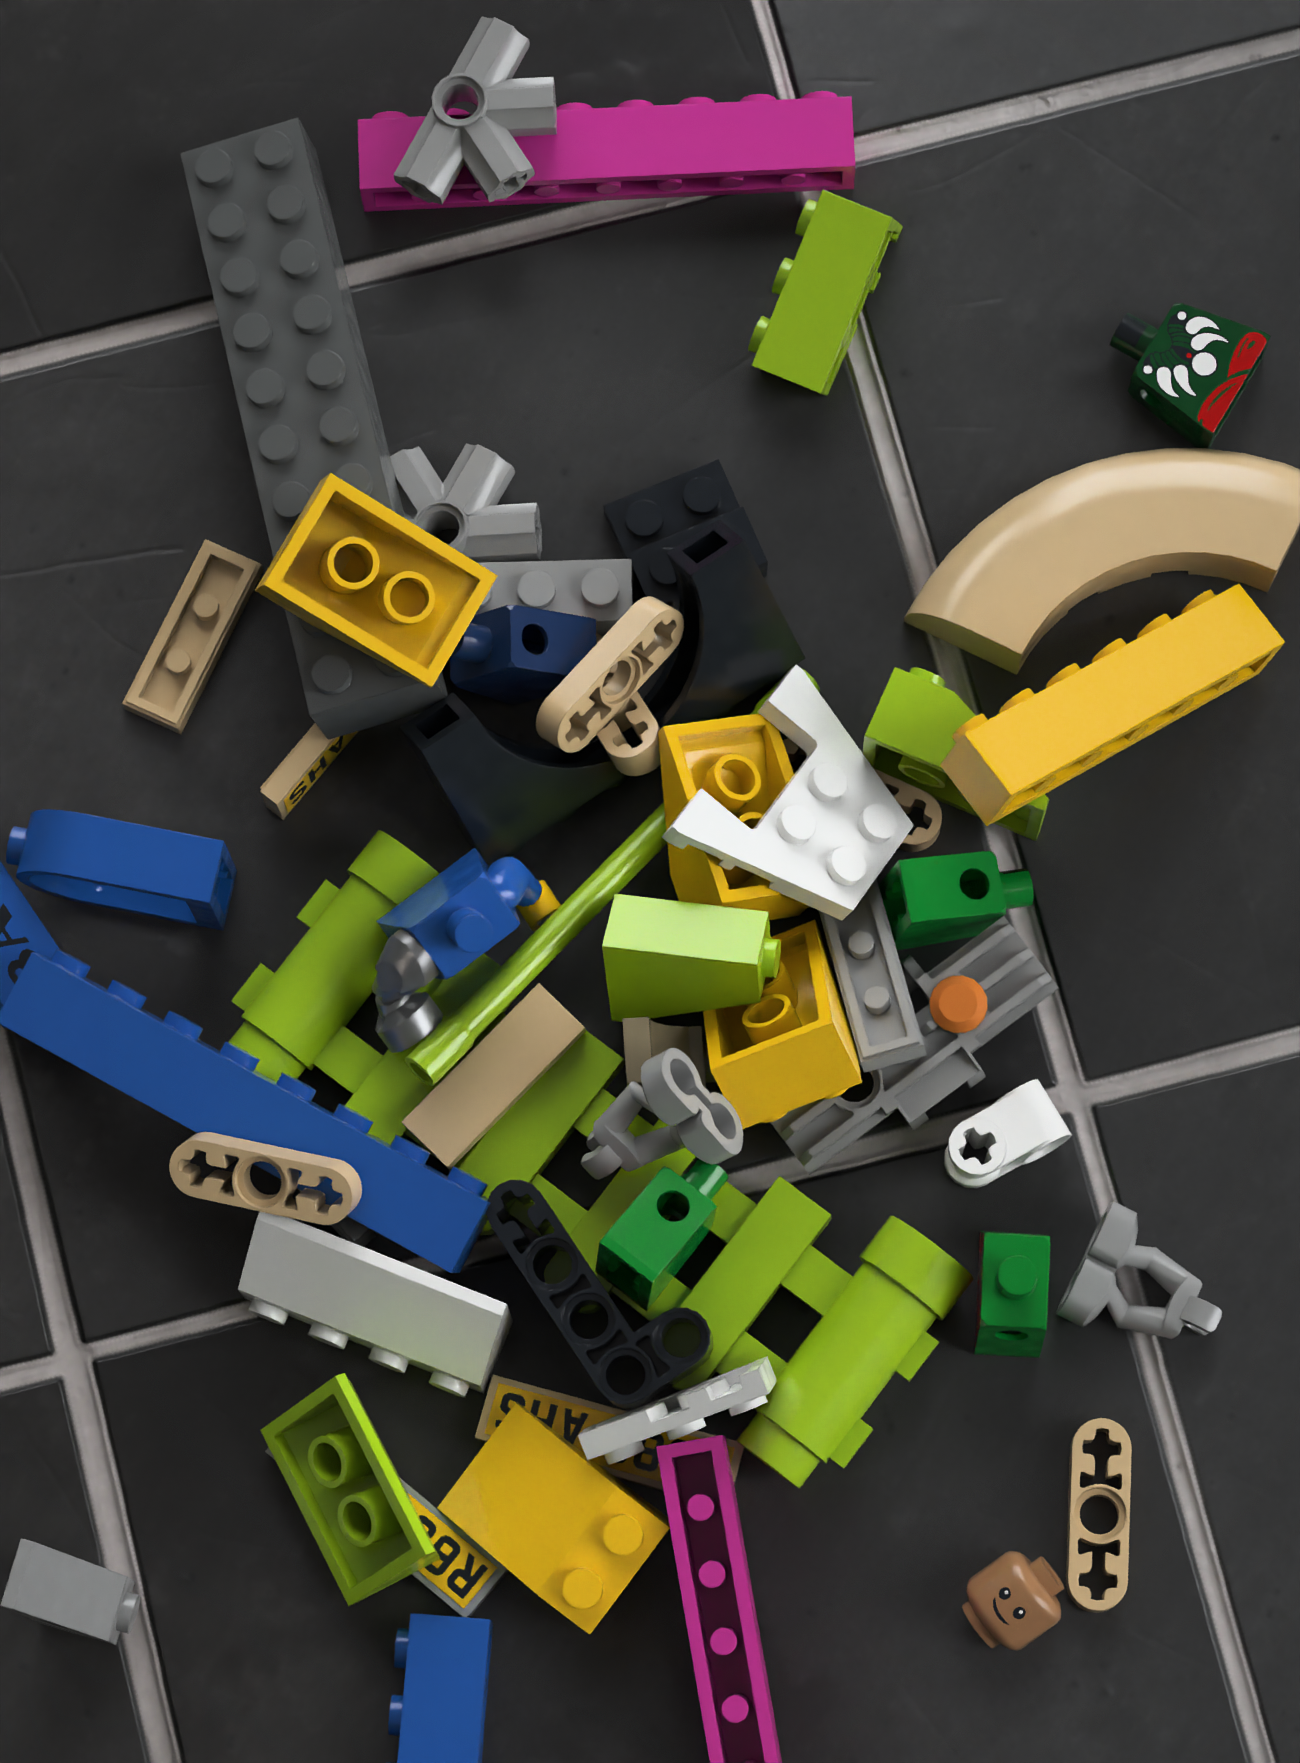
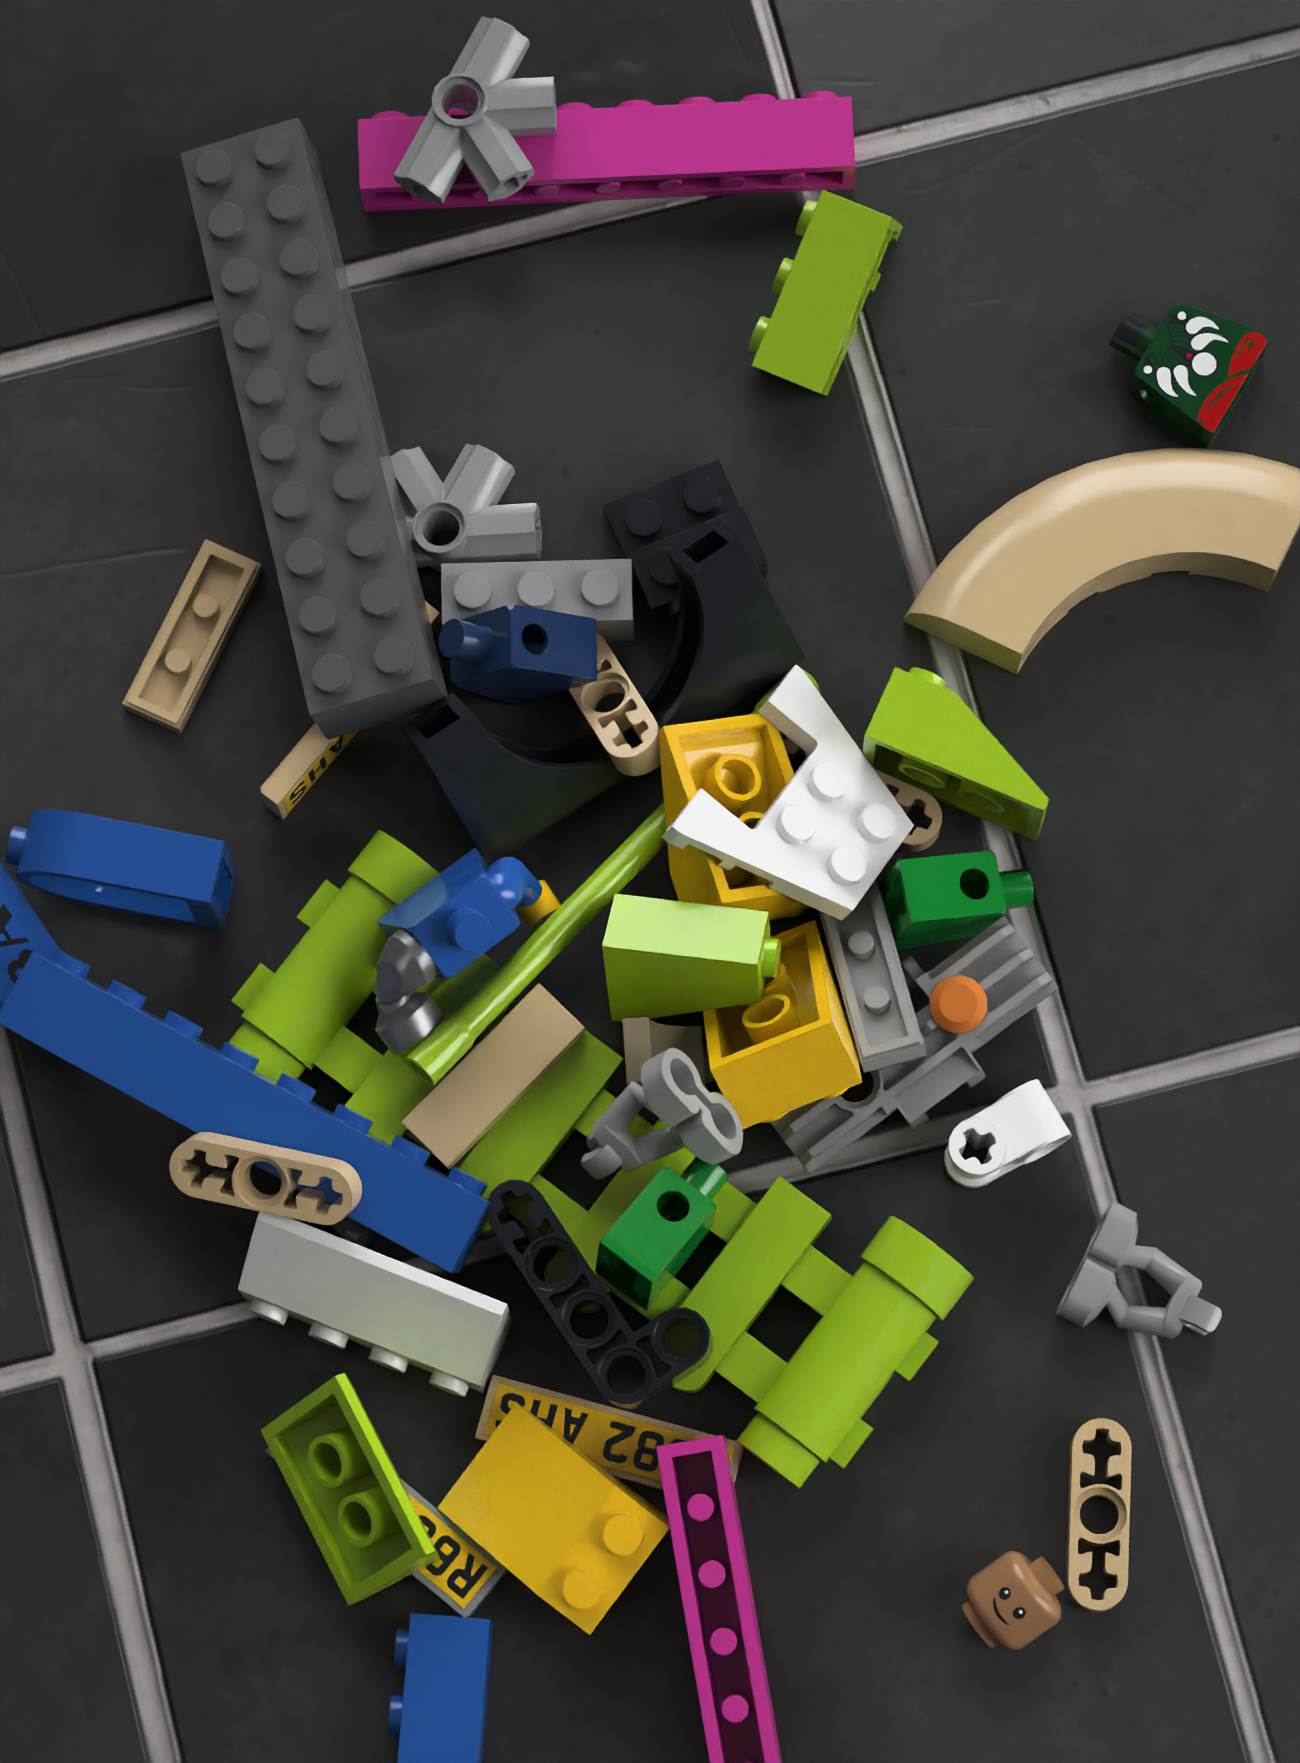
light grey slope [0,1538,140,1645] -> none
yellow slope [255,473,498,688] -> none
tan beam [536,596,684,753] -> none
white wing [578,1356,777,1465] -> none
yellow brick [940,583,1285,826] -> none
green torso [974,1231,1050,1358] -> none

